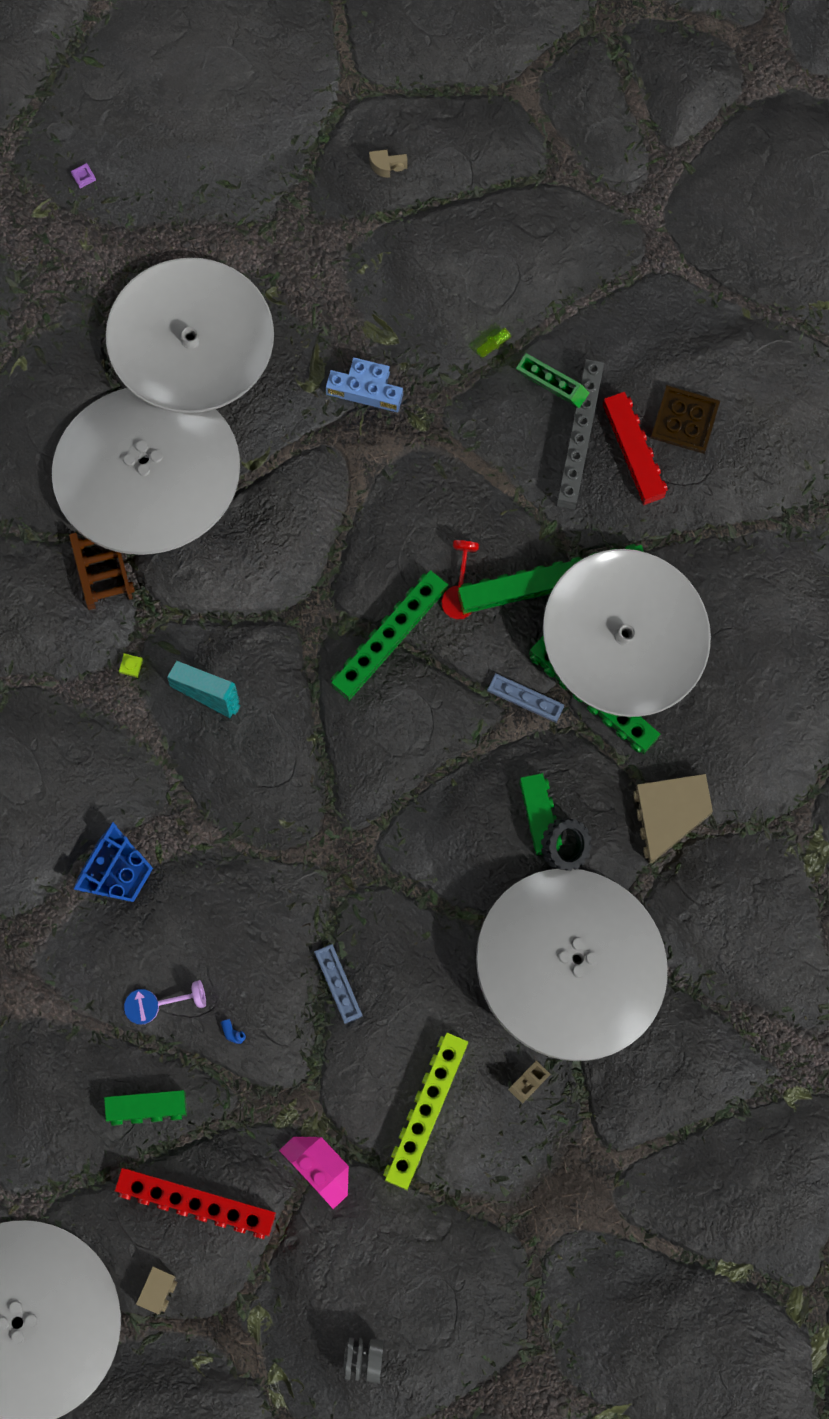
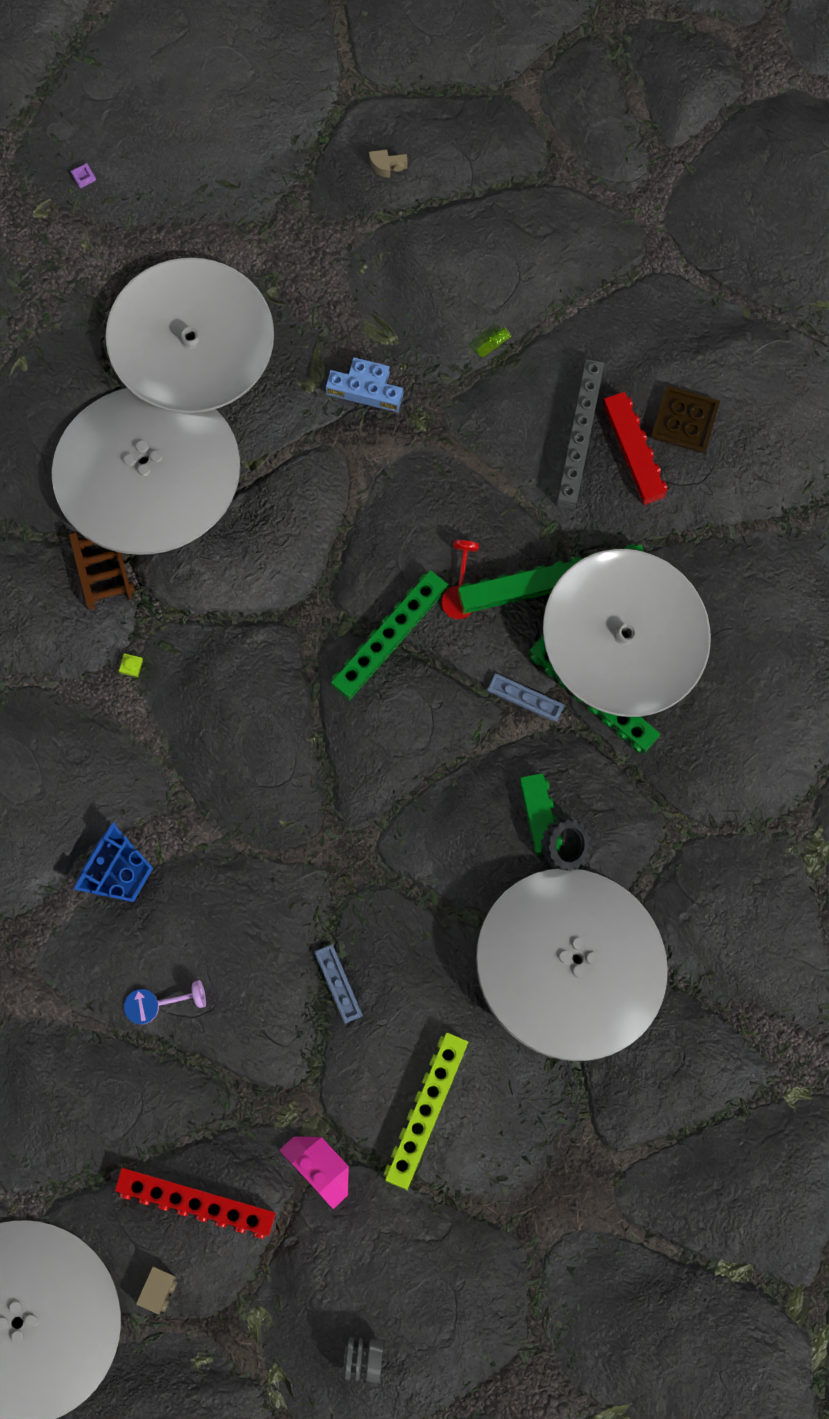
green brick [104,1090,187,1126] -> none
teal slope [167,661,240,718] -> none
blue arm [221,1019,246,1044] -> none
dark tan brick [508,1061,551,1104] -> none
green brick [516,353,589,408] -> none
dark tan slope [633,774,713,863] -> none

